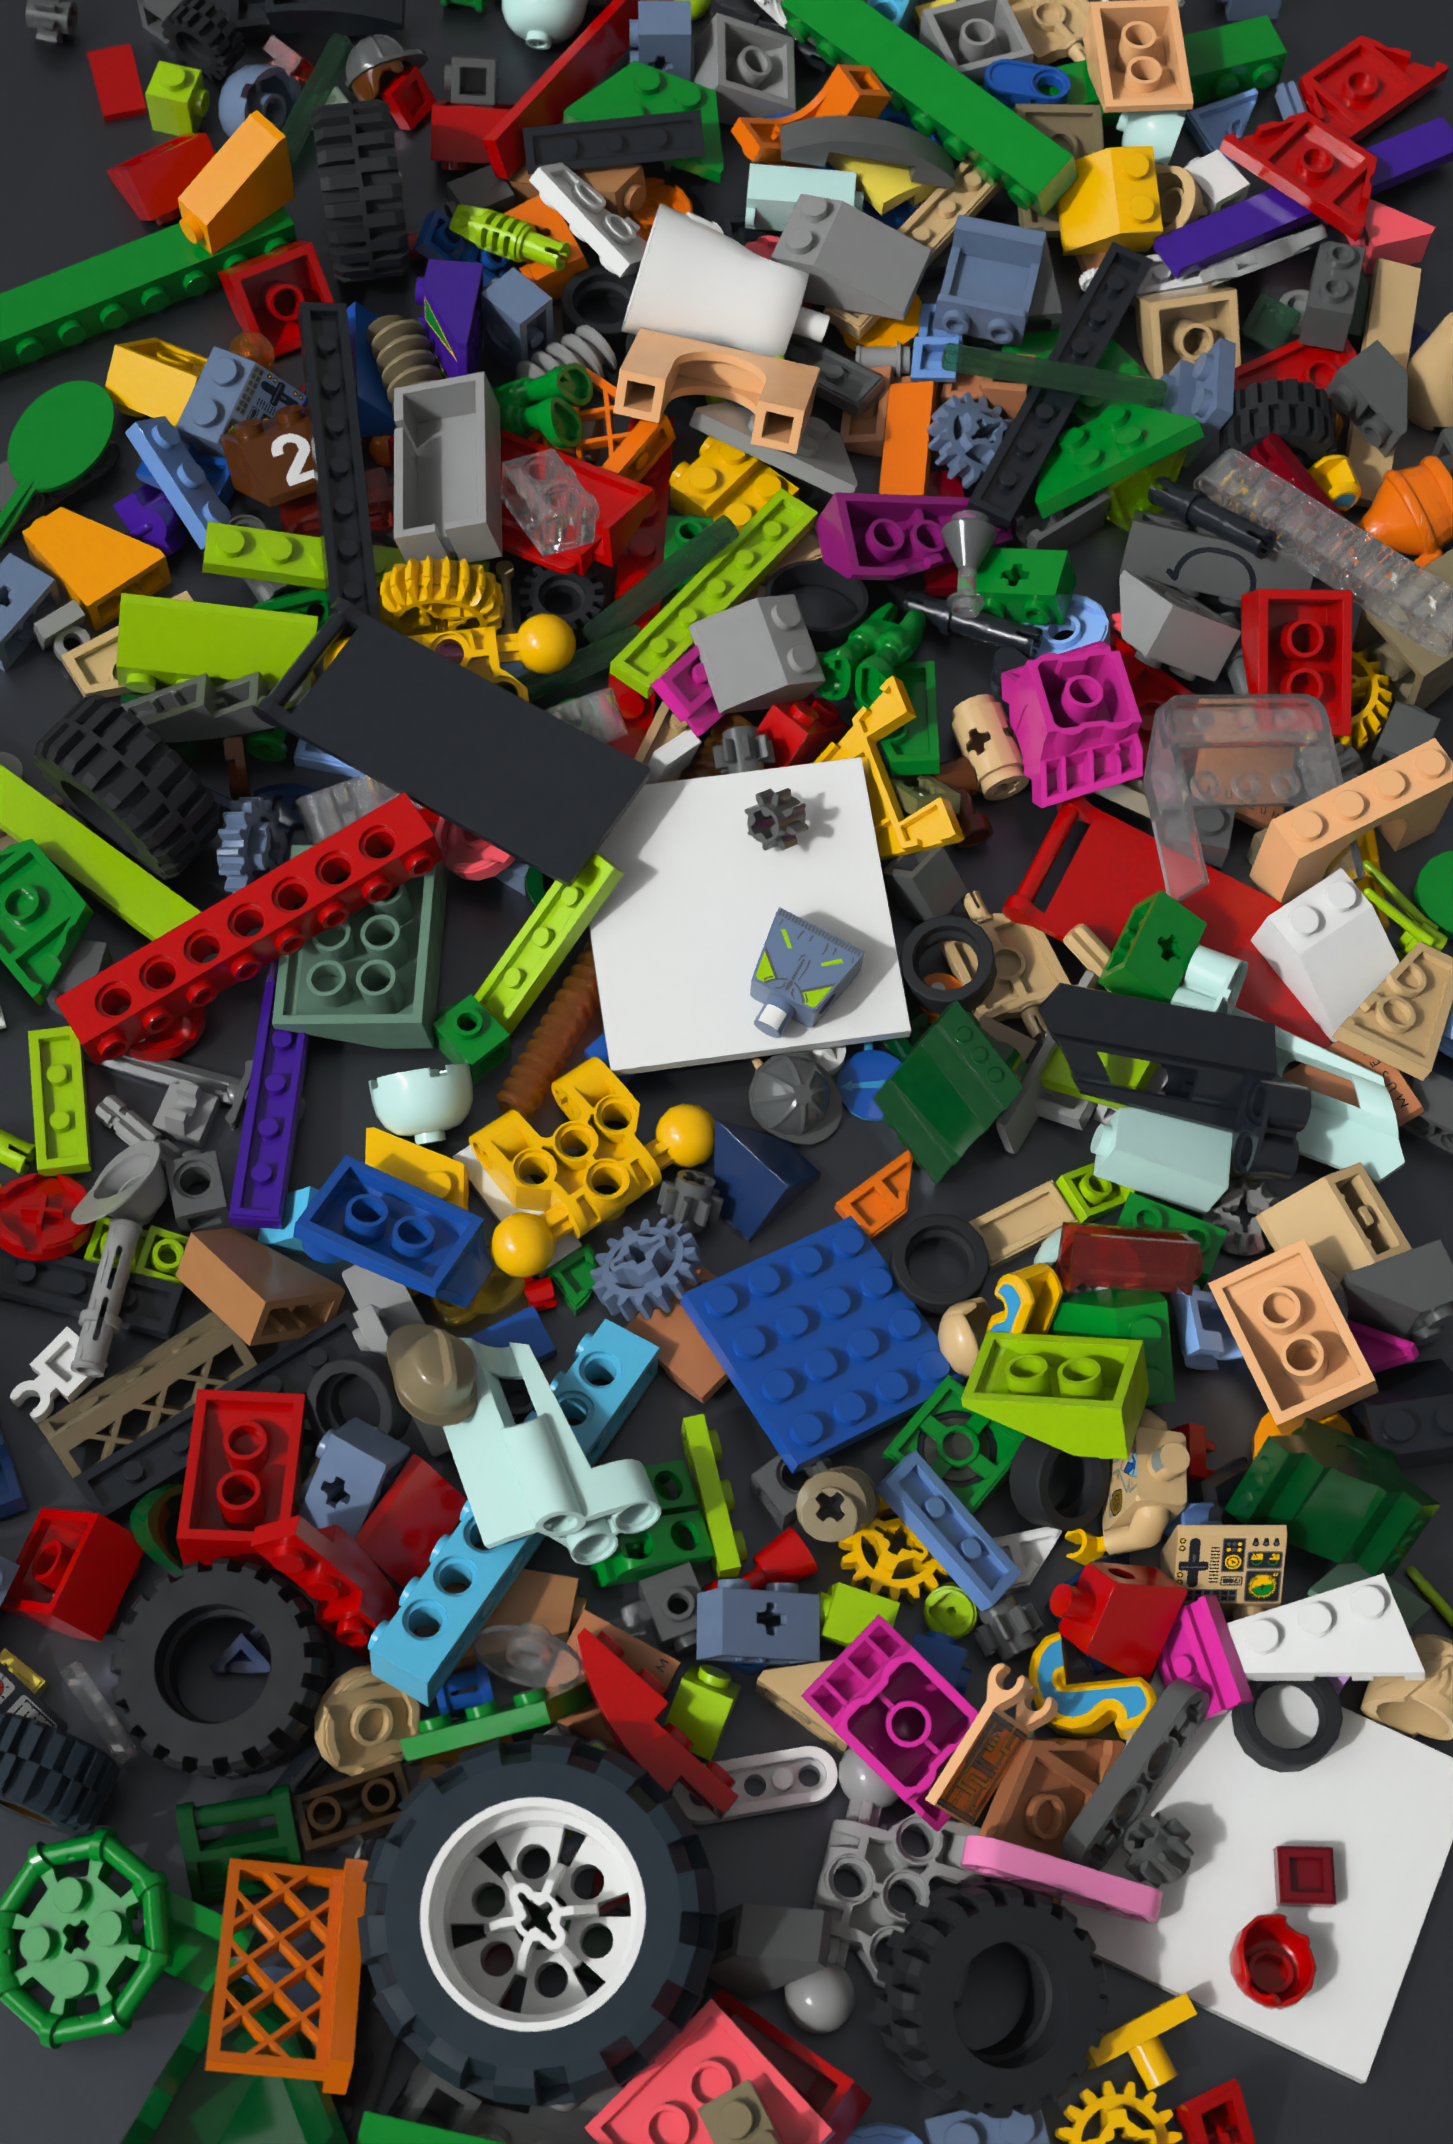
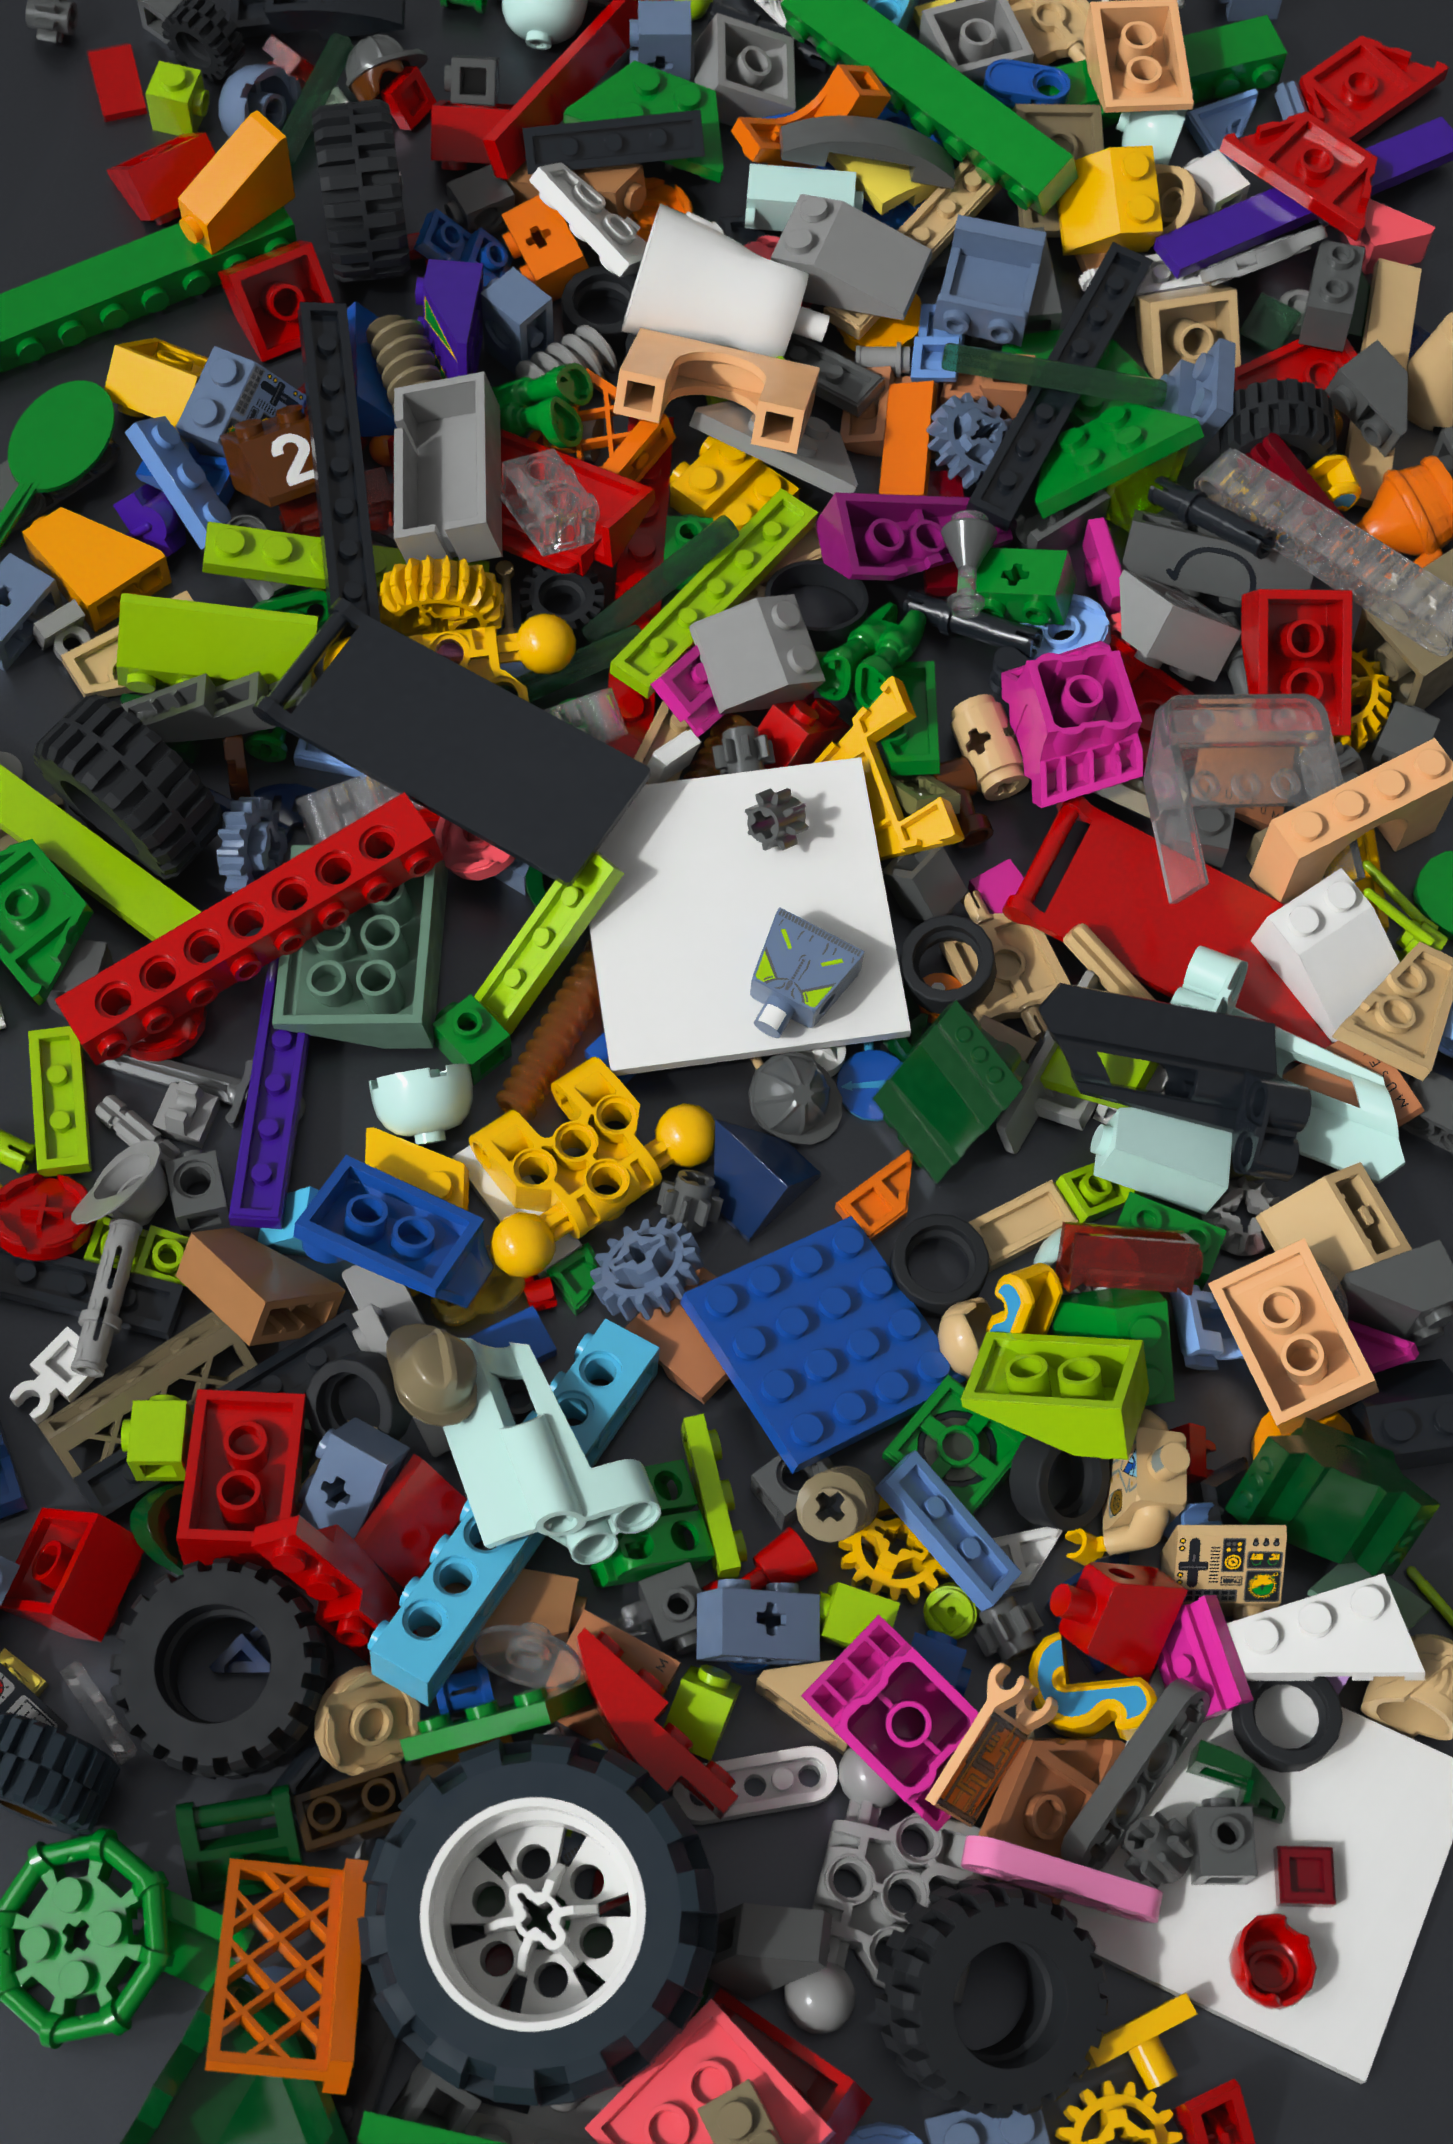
clear orange tile [228,330,274,370] -> none
lime hinge [449,204,571,271] -> none
green brick [1098,890,1207,1003] -> none
none -> lime brick [121,1394,193,1481]
none -> dark pink tile [968,858,1037,914]
none -> dark pink plate [1082,517,1123,619]
none -> dark green slope [1186,1740,1286,1824]
none -> dark grey brick [1187,1797,1258,1885]

